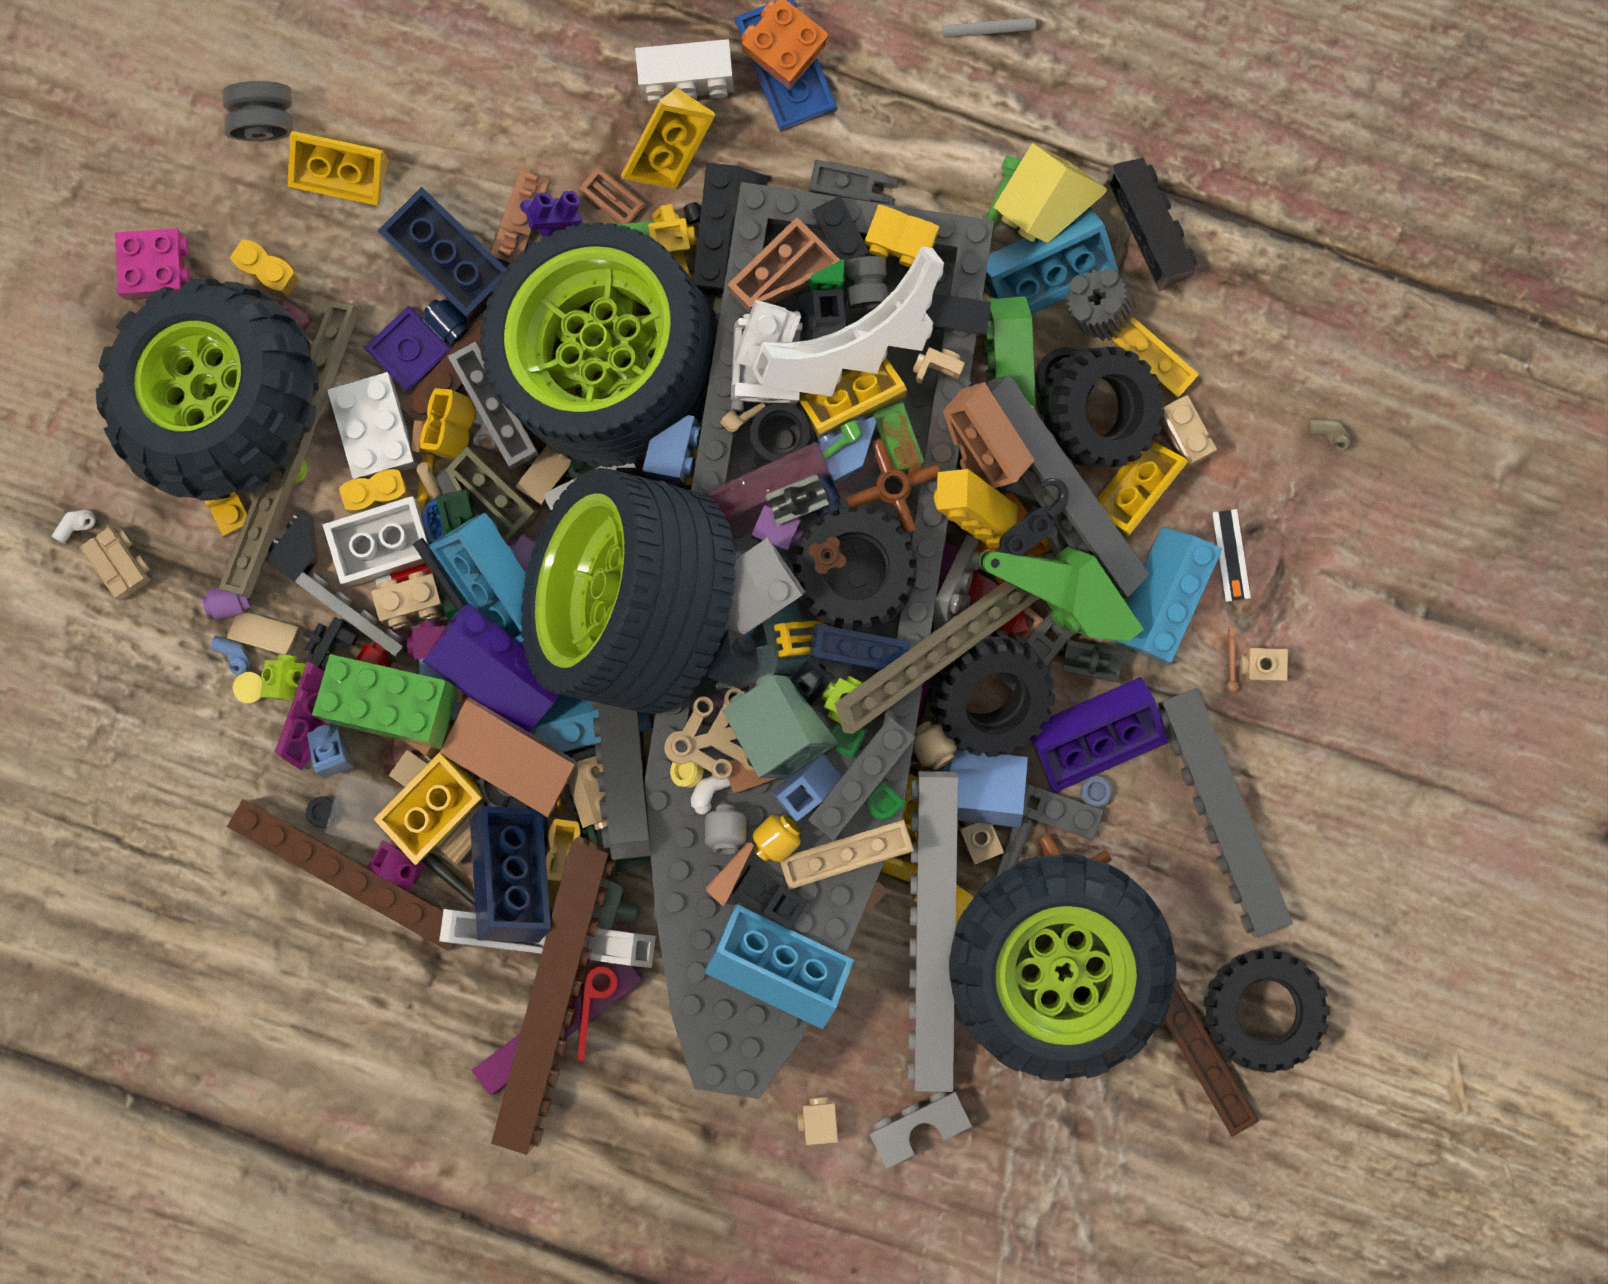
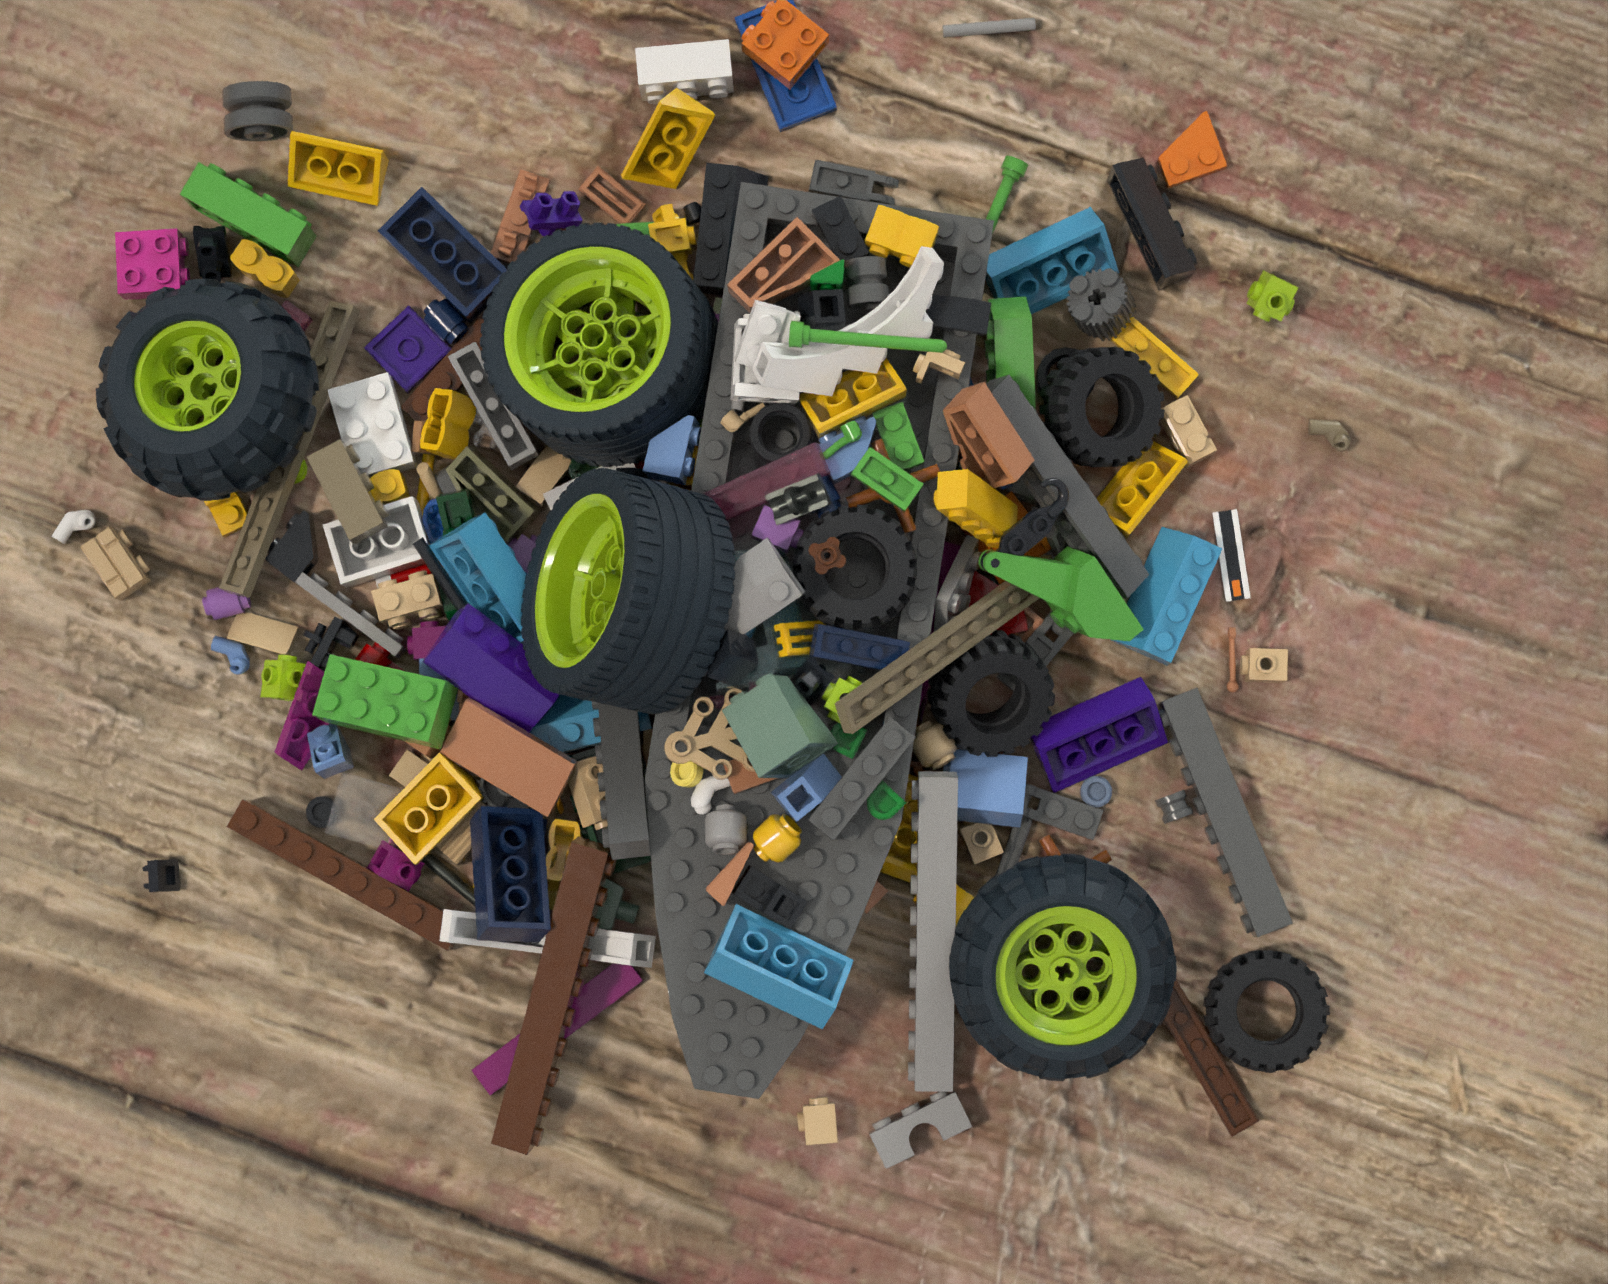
light yellow tile [233,672,262,704] -> none
red door [576,961,617,1061] -> none
tan tile [780,820,914,890] -> none
clear orange plate [882,414,921,474] -> none
light yellow slope [994,143,1107,243] -> none
pearl dark grey hips [1062,640,1124,683] -> none
none -> black tile [143,859,180,893]
none -> bright green brick [180,162,317,268]
none -> black hips [193,226,232,282]
none -> dark tan brick [307,439,389,544]
none -> bright green piece [789,321,947,353]
none -> bright green plate [851,447,924,512]
none -> dark grey wheel [1155,790,1193,824]
none -> orange wing [1157,111,1227,189]
none -> lime brick [1246,270,1298,322]

